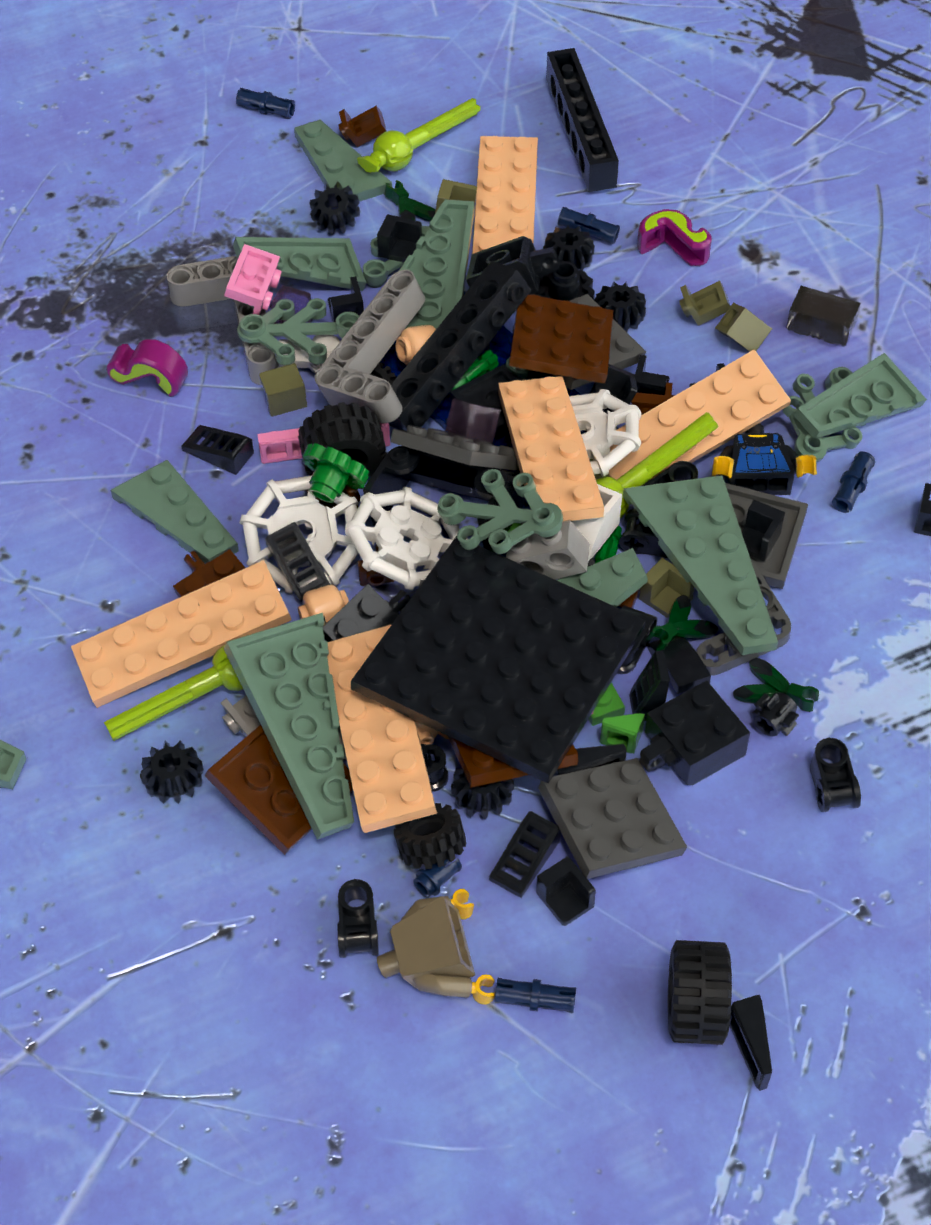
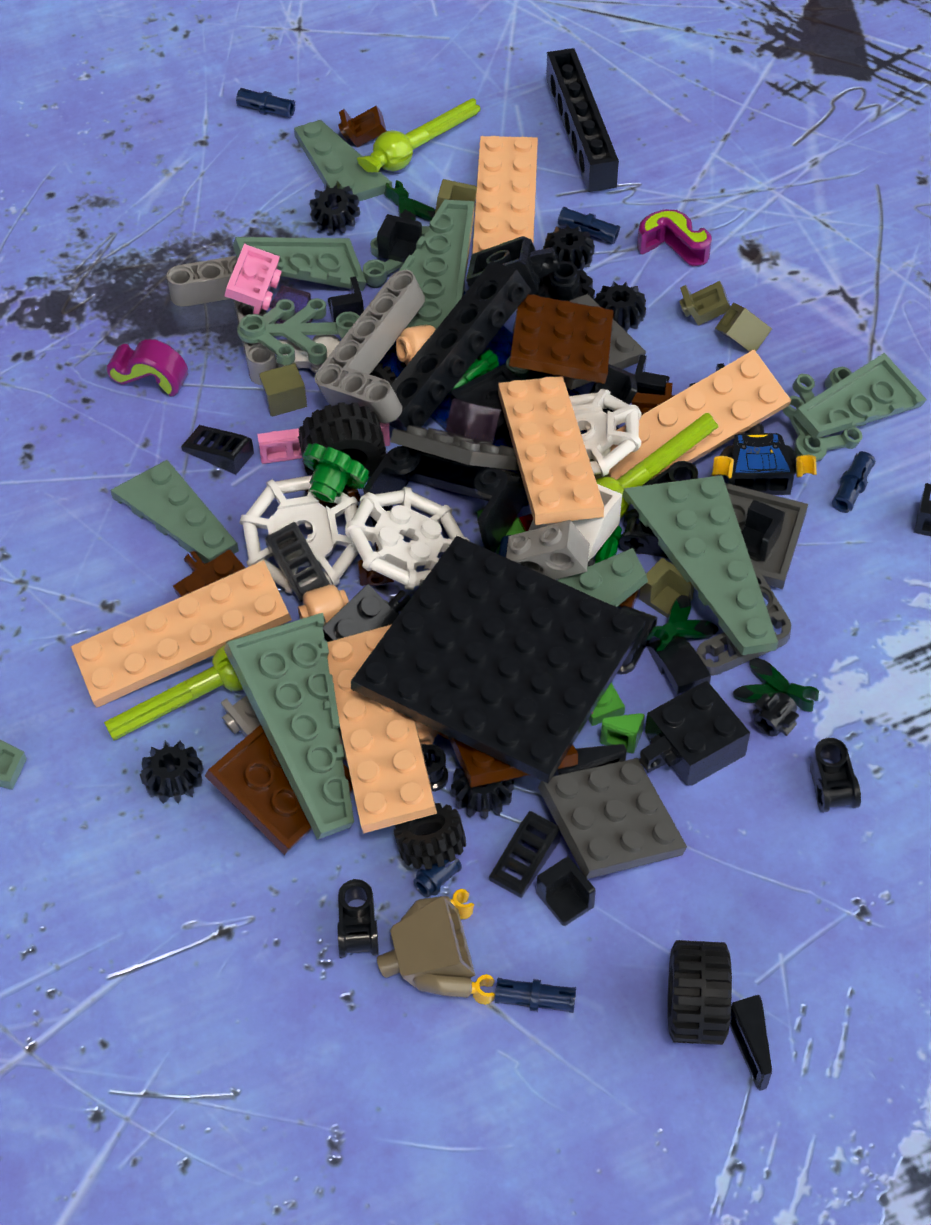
sand green plant [437,469,563,554] -> none
black slope [629,650,670,721] -> none
clear smoke brick [786,286,861,347] -> none

